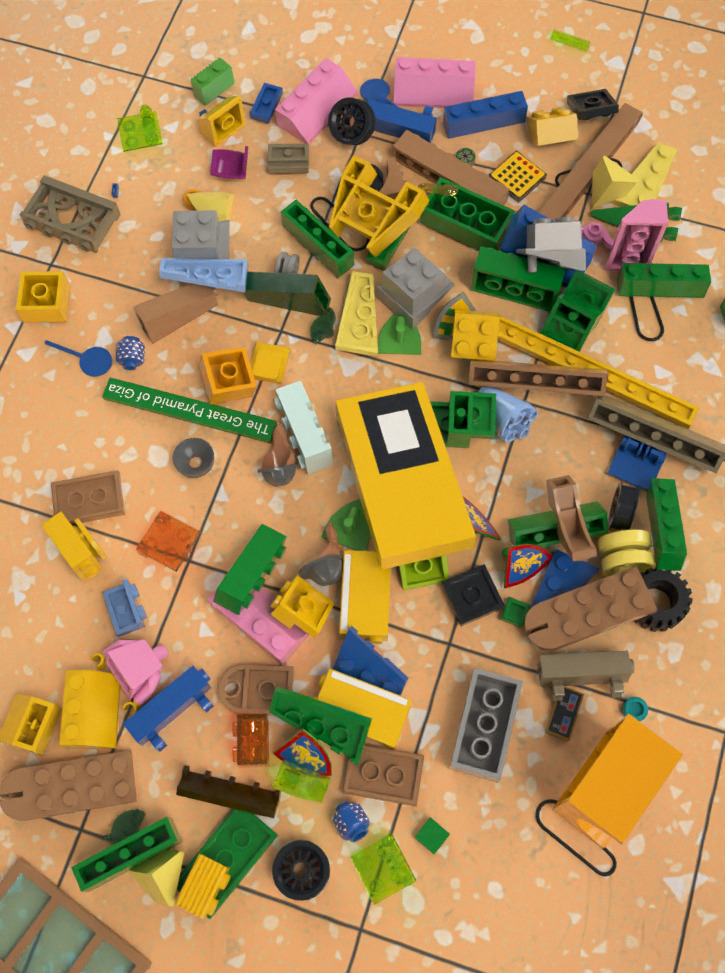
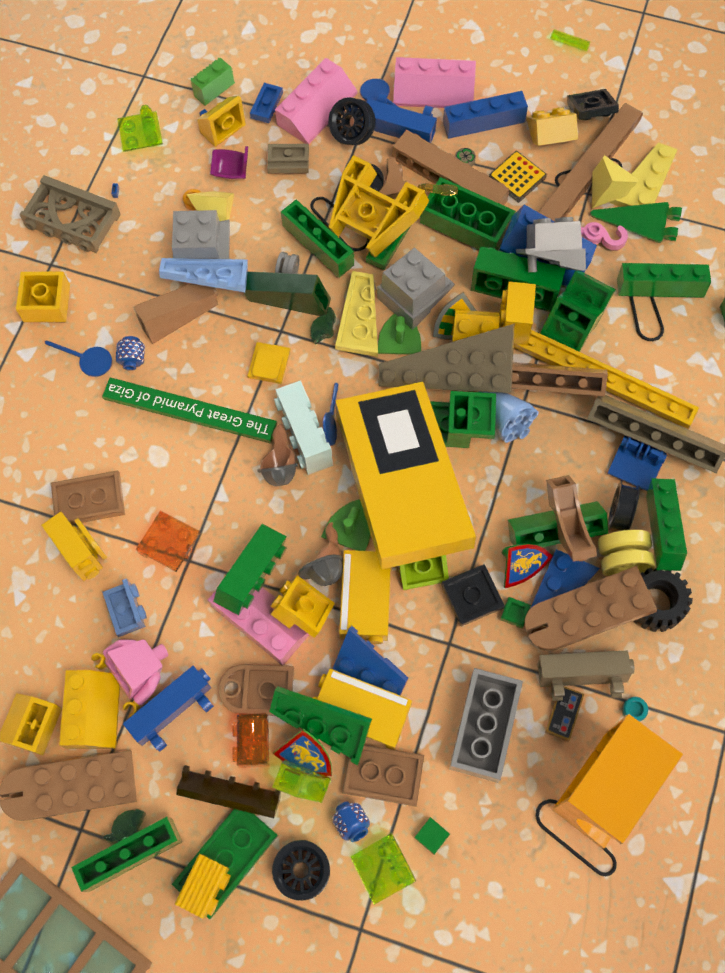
light yellow slope [128,850,184,907] -> none
dark grey piece [173,438,215,478] -> none
light orange brick [199,346,257,405] -> none
shield [463,496,501,540] -> none
bright pink slope [605,199,668,271] -> none
none -> blue piece [323,383,339,446]
none -> dark tan wing [379,323,515,393]
none -> yellow brick [499,282,536,345]

